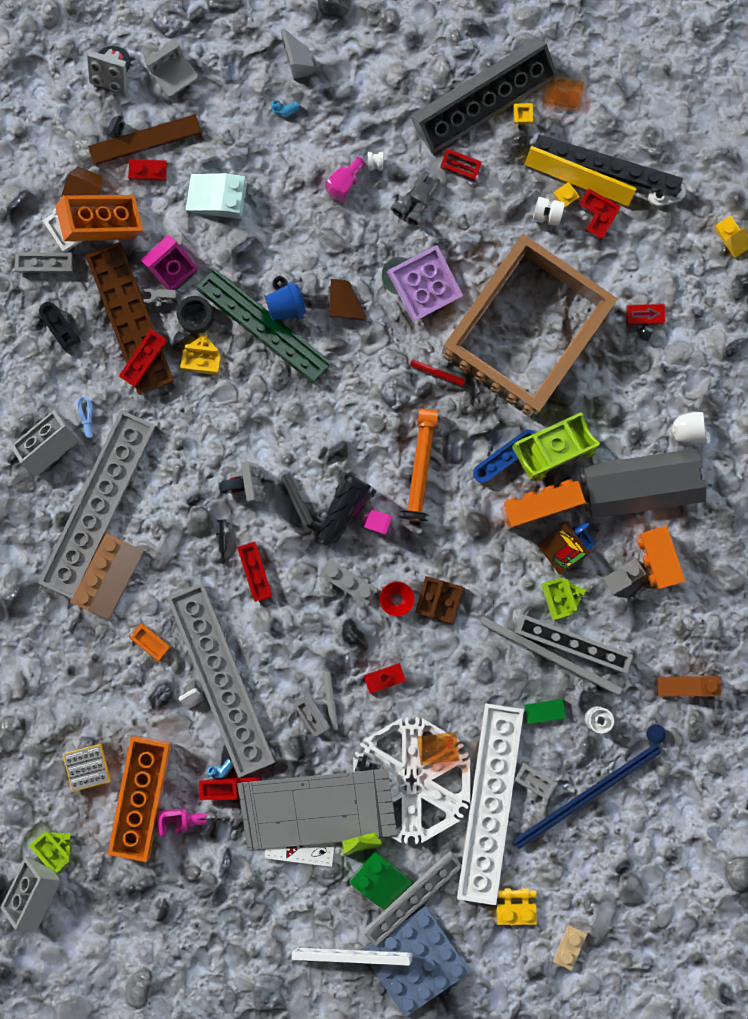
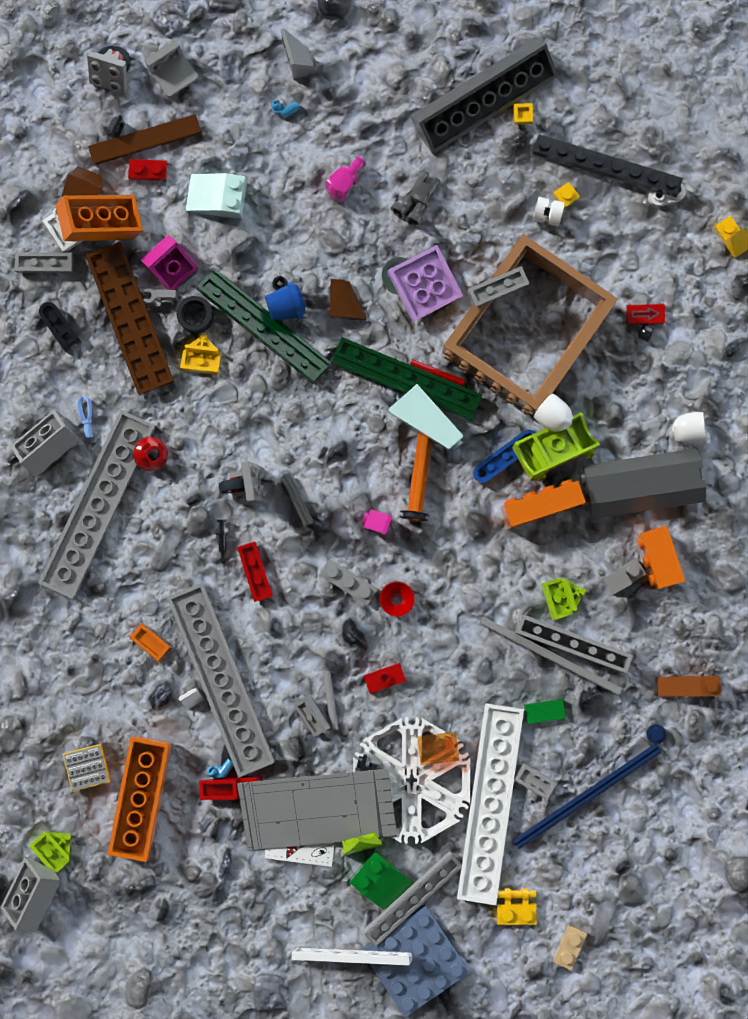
medium nougat slope [71,533,144,620] -> none
red plate [119,329,167,388] -> none
dark pink piece [156,809,207,837] -> none
black cone [318,471,377,547] -> none
white wheel [368,152,383,171] -> none
reddish brown slope [415,576,465,624] -> none
red tile [440,149,482,181] -> none
yellow tile [524,146,636,206] -> none
tile [537,522,590,575] -> none
clear orange plate [543,76,584,110] -> none
blue plate [572,523,595,550] -> none
red plate [578,188,621,241] -> none
white wheel [585,706,614,734] -> none
none -> red piece [133,436,168,471]
none -> dark green plate [331,337,482,421]
none -> light aqua slope [388,384,463,450]
none -> light grey plate [468,266,529,308]
none -> white piece [534,394,573,432]

